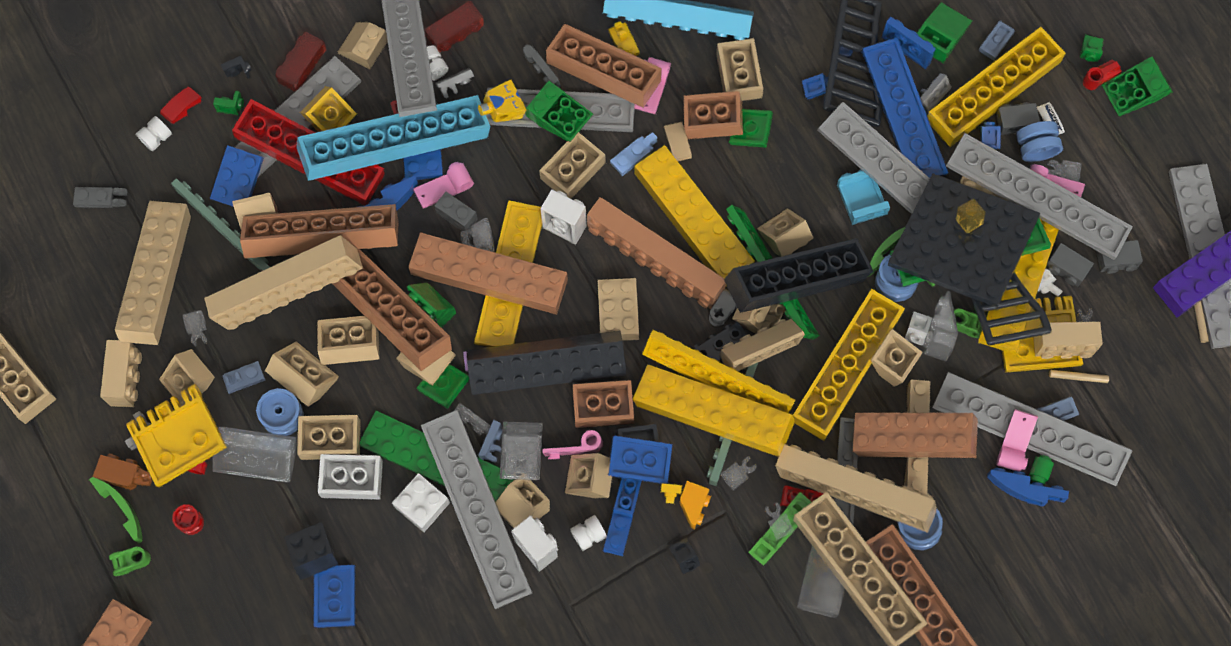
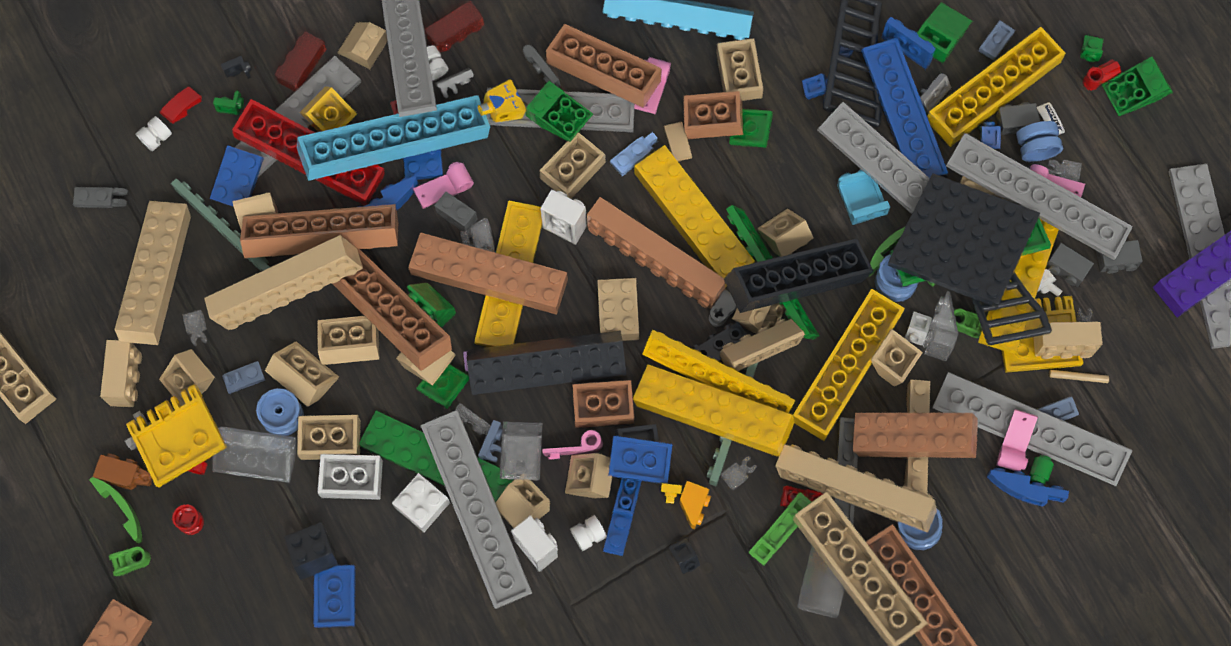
yellow plate [608,21,639,56] -> none
clear plate [765,502,795,540] -> none
clear yellow brick [956,198,985,233] -> none
tan bar [1194,301,1209,343] -> none

